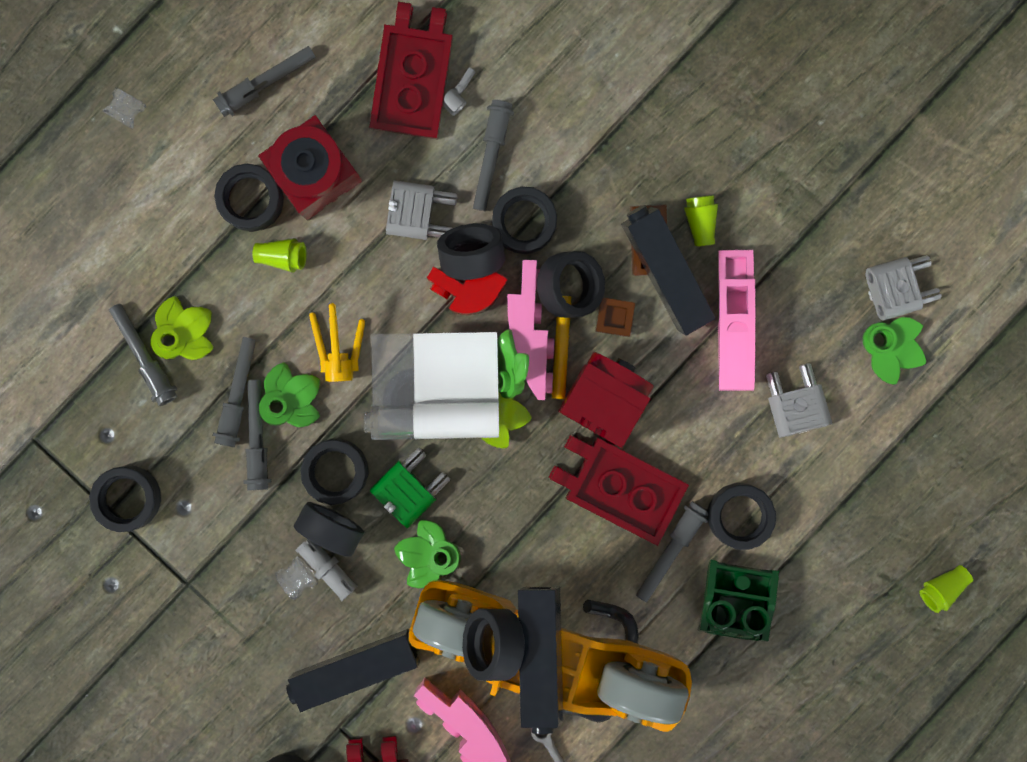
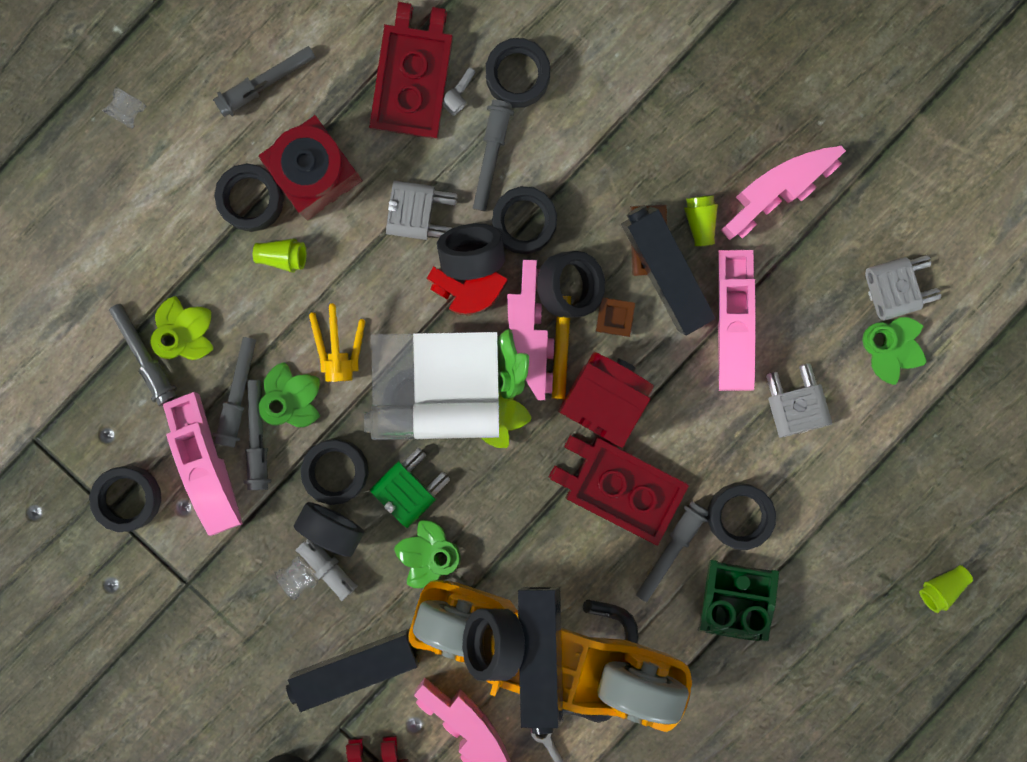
none -> bright pink slope [163,392,243,536]
none -> black tyre [485,38,550,108]
none -> bright pink slope [720,146,846,240]

